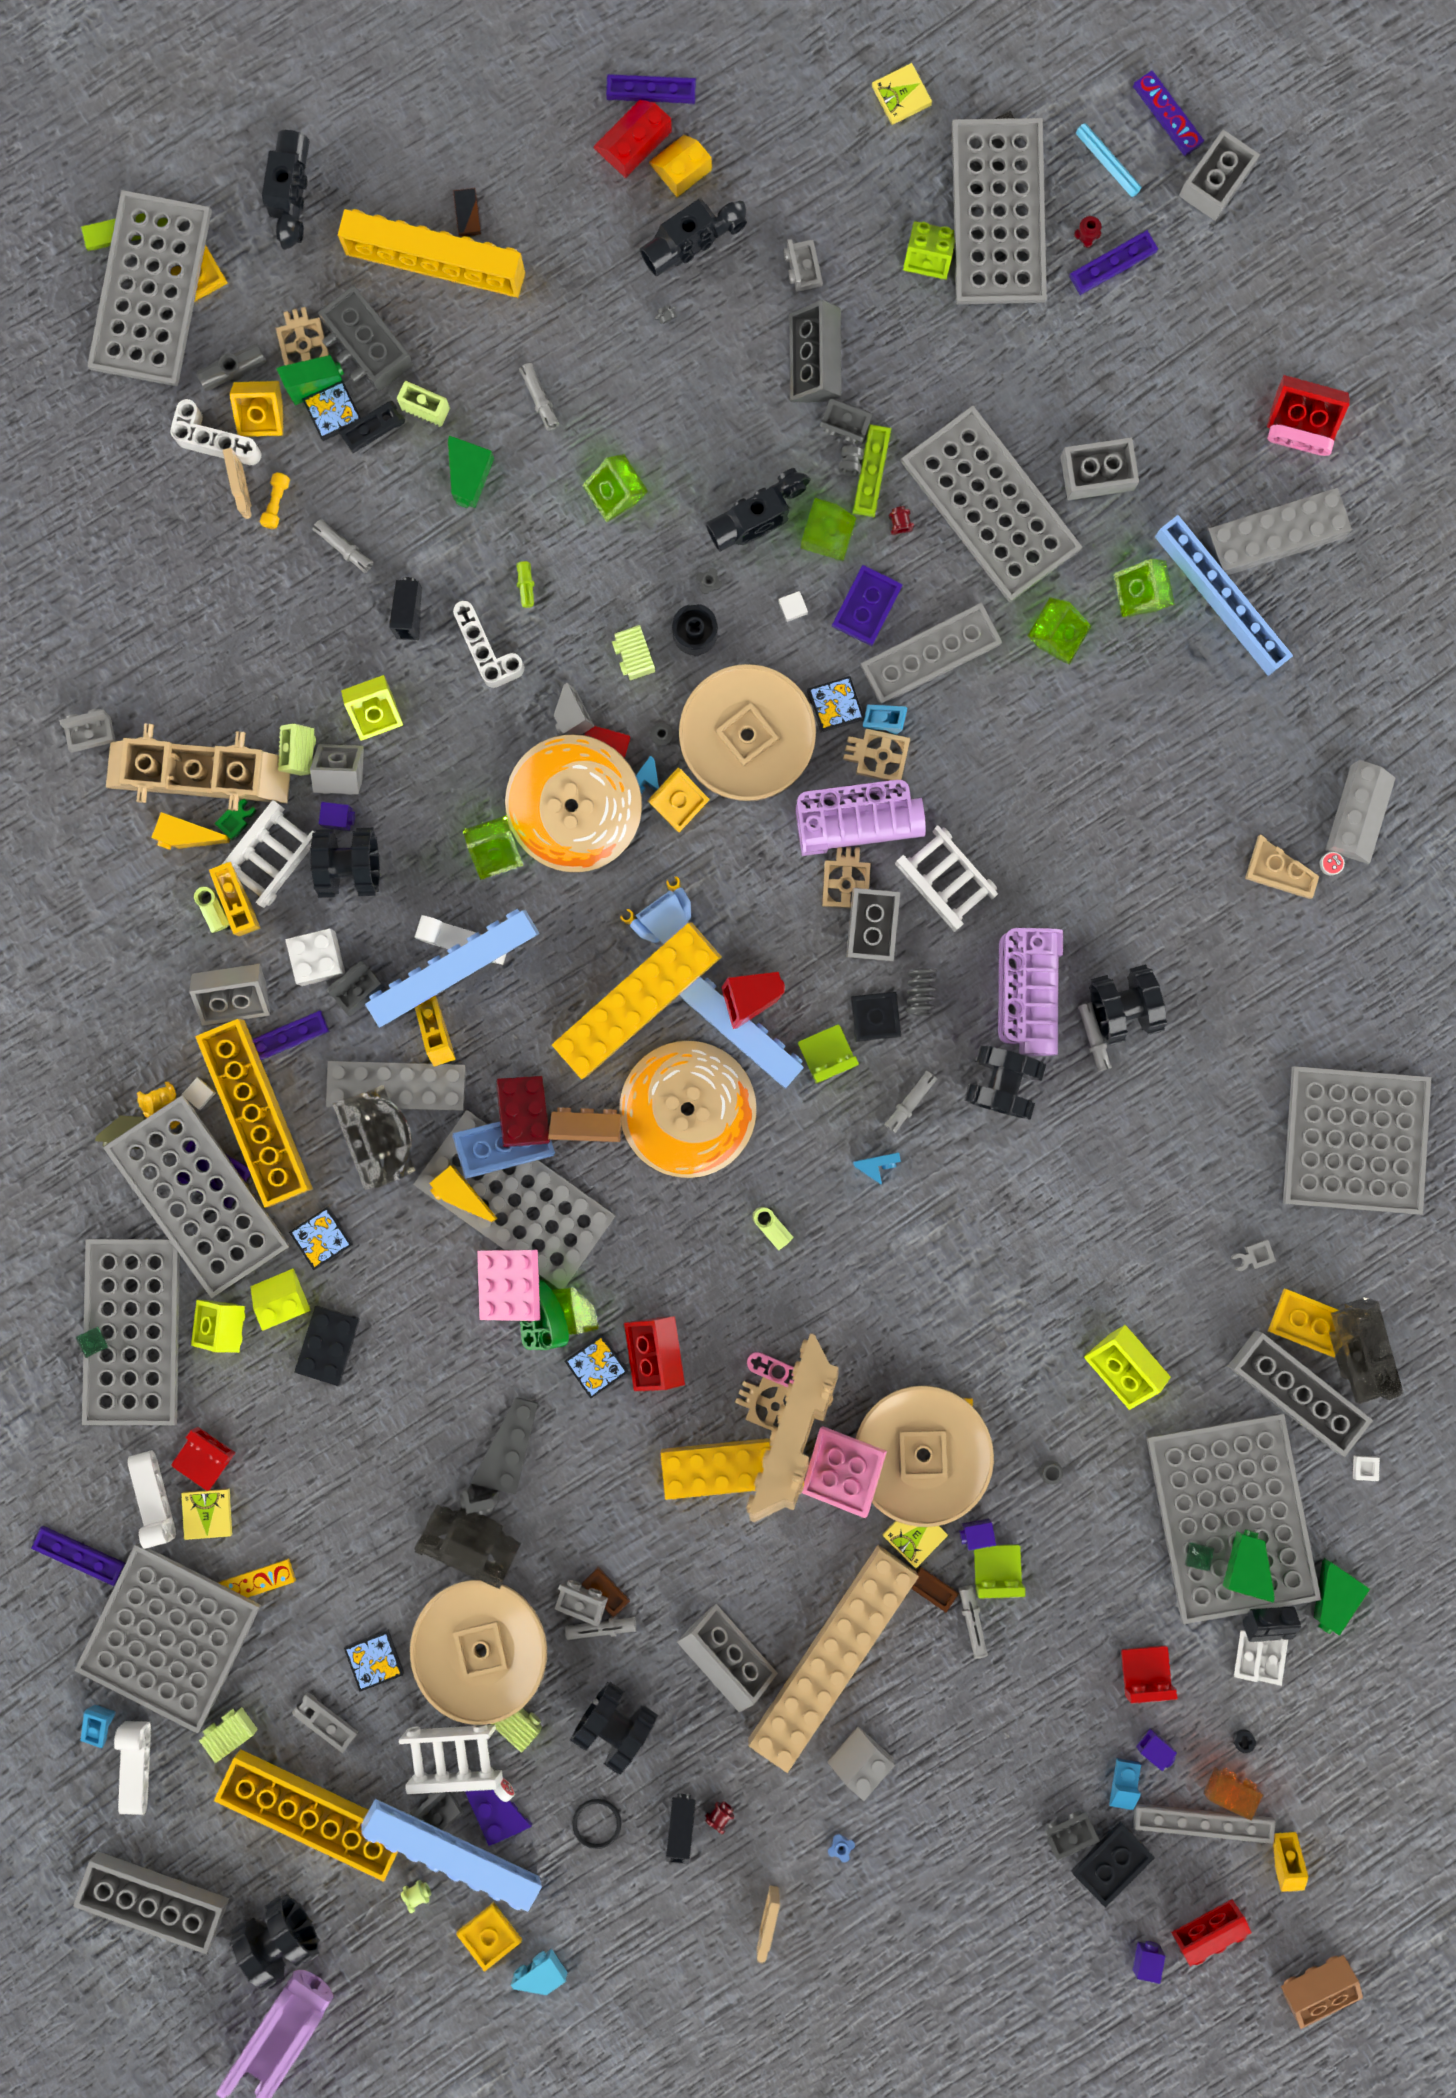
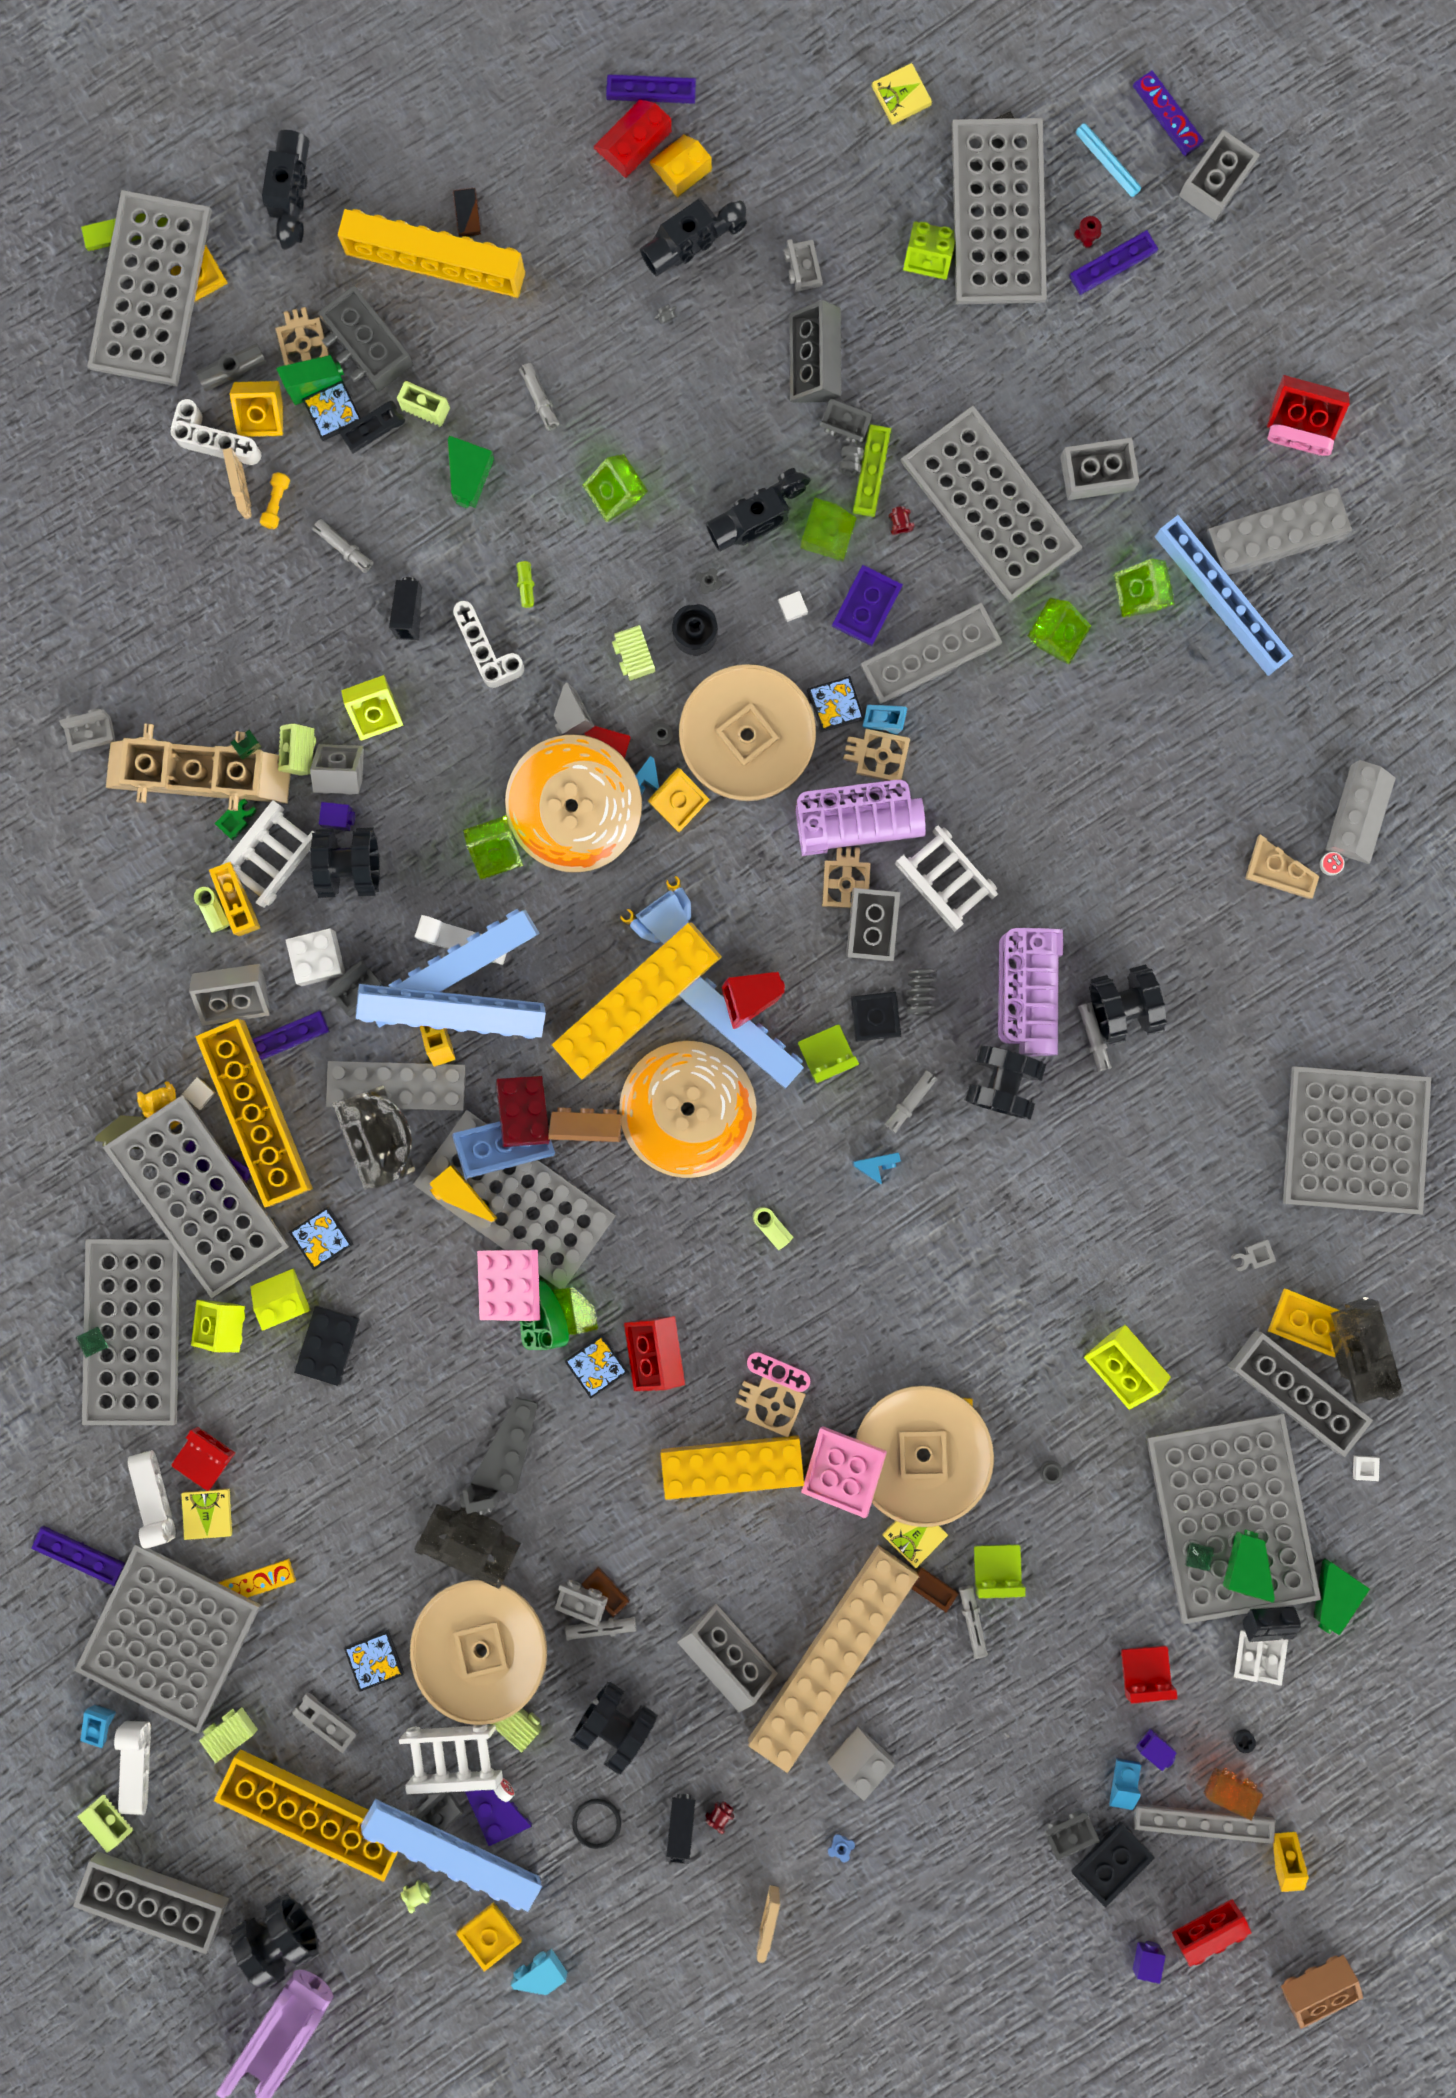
yellow slope [151,812,231,850] -> none
tan piece [746,1334,839,1522] -> none
dark purple brick [959,1518,996,1550] -> none
none -> yellowish green brick [77,1795,133,1853]
none -> dark green piece [230,730,261,760]
none -> light blue brick [356,984,546,1039]

